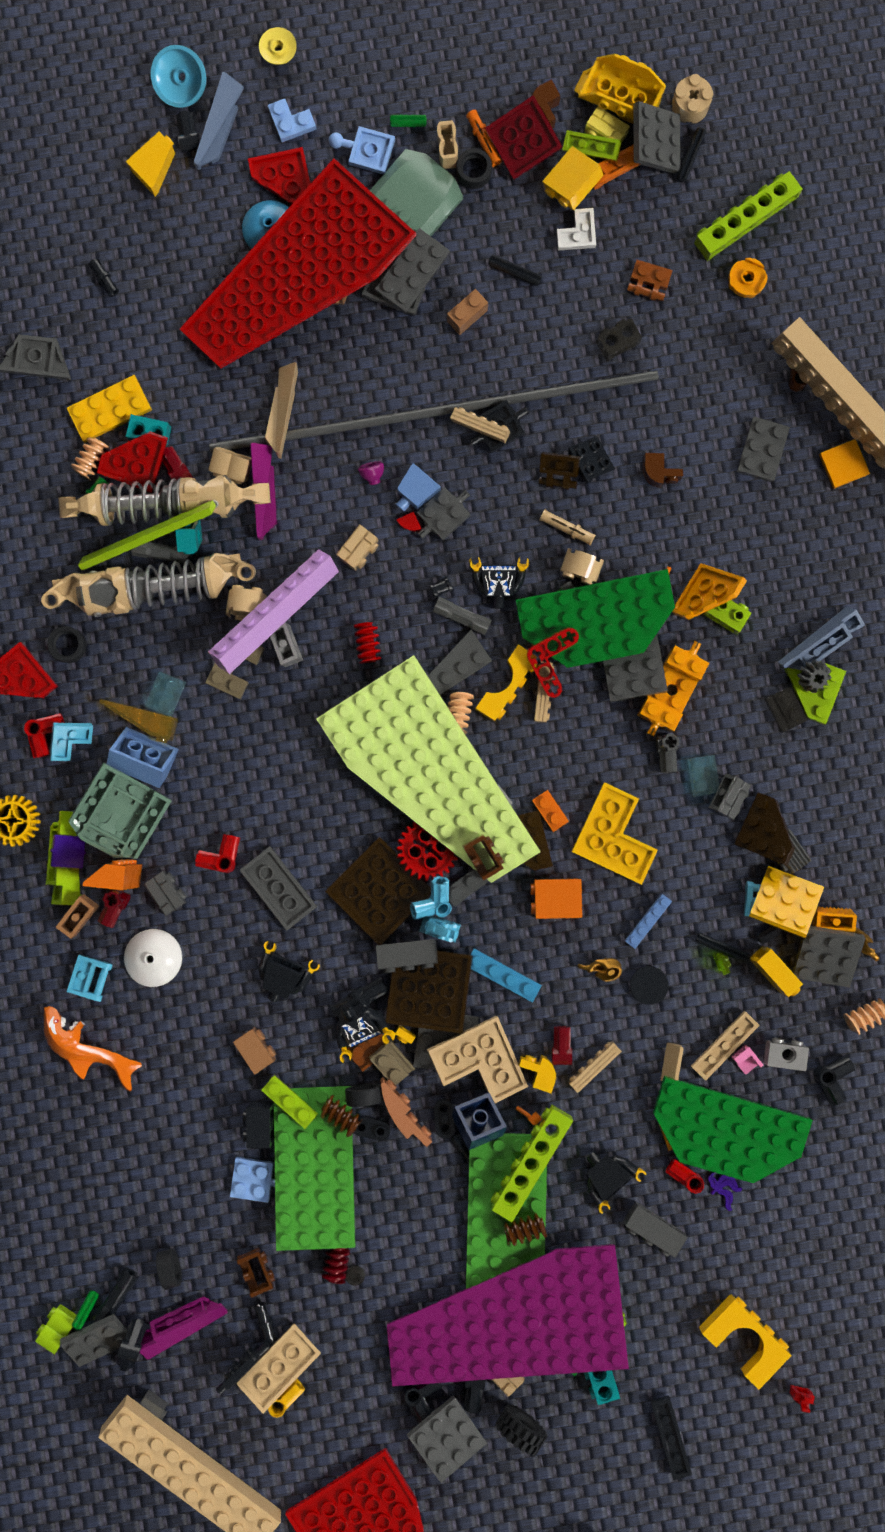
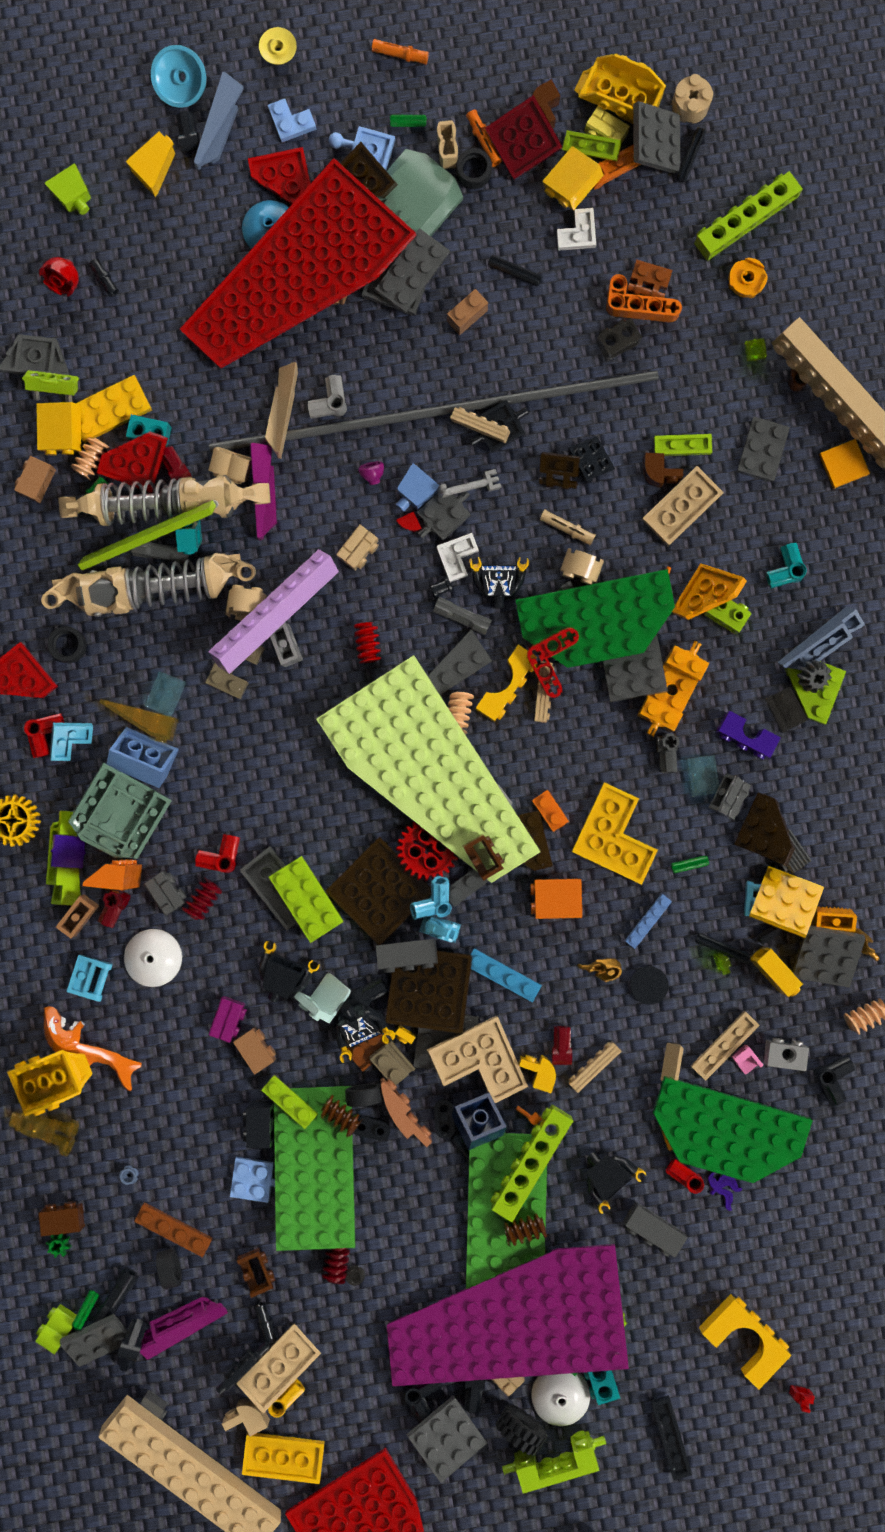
none -> yellow slope [7,1050,92,1117]
none -> clear yellow piece [9,1111,79,1157]
none -> medium nougat brick [14,456,56,503]
none -> lime piece [22,370,79,402]
none -> yellow brick [37,402,81,456]
none -> red cylinder [39,257,79,296]
none -> reddish brown brick [39,1201,85,1236]
none -> lime torso [45,163,91,215]
none -> green gear [46,1234,72,1258]
none -> sand blue plate [119,1165,139,1185]
none -> dark orange plate [134,1202,213,1257]
none -> dark red piece [181,877,223,920]
none -> magenta brick [208,996,247,1042]
none -> tan brick [222,1398,270,1436]
none -> yellow plate [242,1432,325,1484]
none -> lime brick [269,856,344,943]
none -> light aqua bracket [294,973,351,1024]
none -> light grey piece [308,375,347,419]
none -> dark brown plate [340,142,398,199]
none -> orange pin [372,39,429,65]
none -> white plate [436,533,479,583]
none -> light grey hinge [437,469,502,498]
none -> lime brick [502,1431,606,1494]
none -> white dish [531,1373,590,1426]
none -> orange beam [606,274,682,322]
none -> tan plate [642,466,724,546]
none -> lime plate [654,434,712,456]
none -> green axle [671,856,709,873]
none -> dark purple arch [716,711,781,760]
none -> clear neon green plate [744,338,767,362]
none -> teal piece [766,543,807,589]

